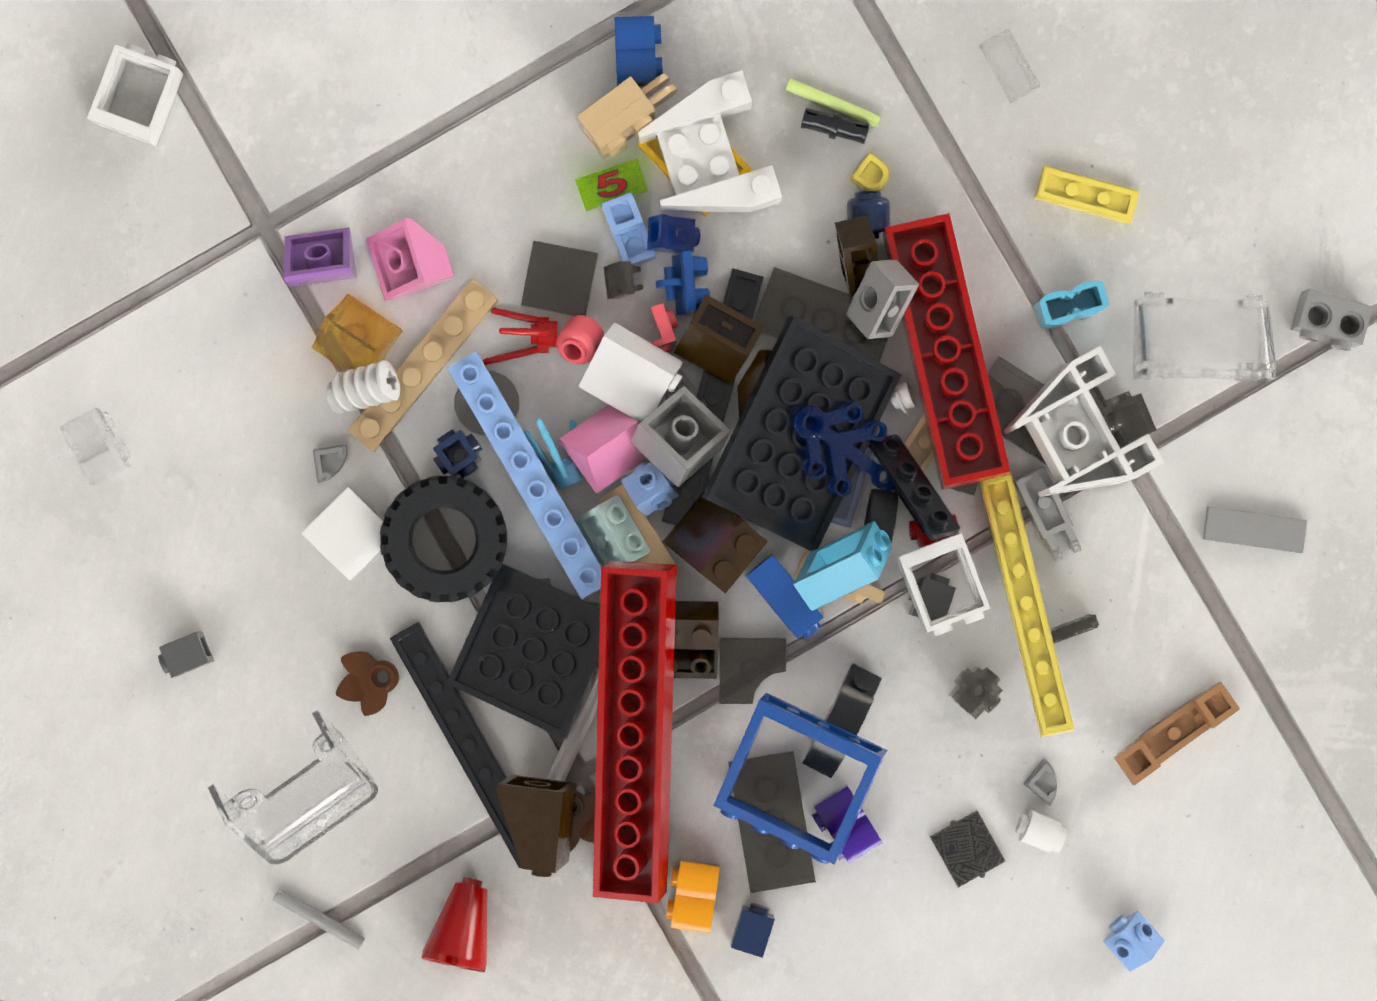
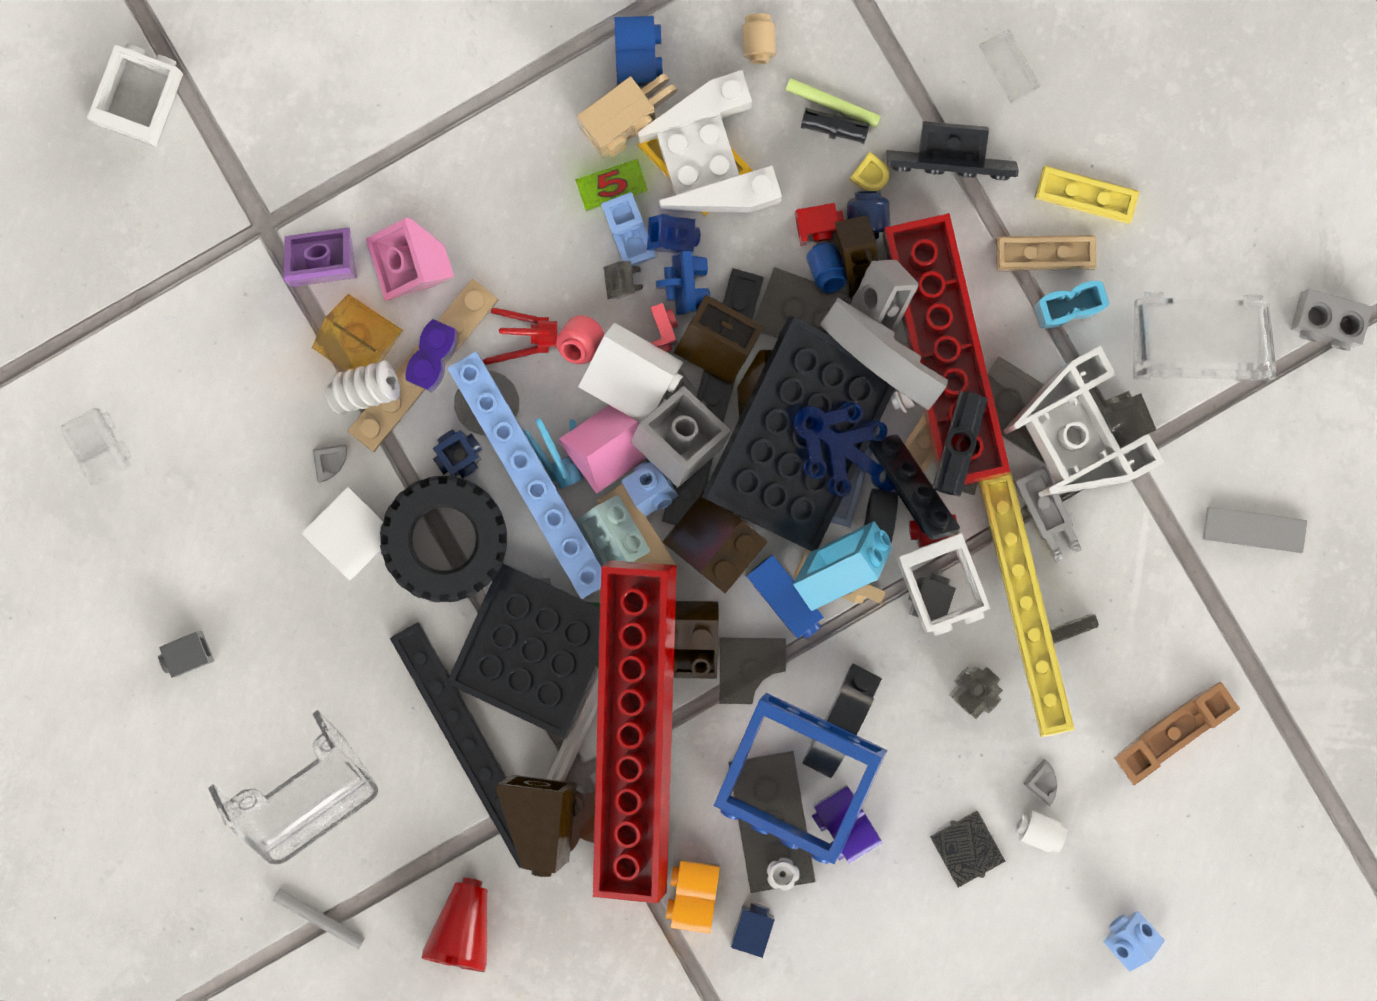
reddish brown plate [336,651,399,716] -> none
clear smoke tile [521,241,598,316] -> none
none -> dark purple brick [405,319,459,393]
none -> tan brick [742,13,776,64]
none -> white plate [767,858,799,891]
none -> red brick [794,203,844,246]
none -> blue brick [806,243,846,293]
none -> light grey slope [820,298,948,410]
none -> black bracket [886,121,1019,180]
none -> black piece [932,391,988,497]
none -> tan tile [996,235,1097,271]

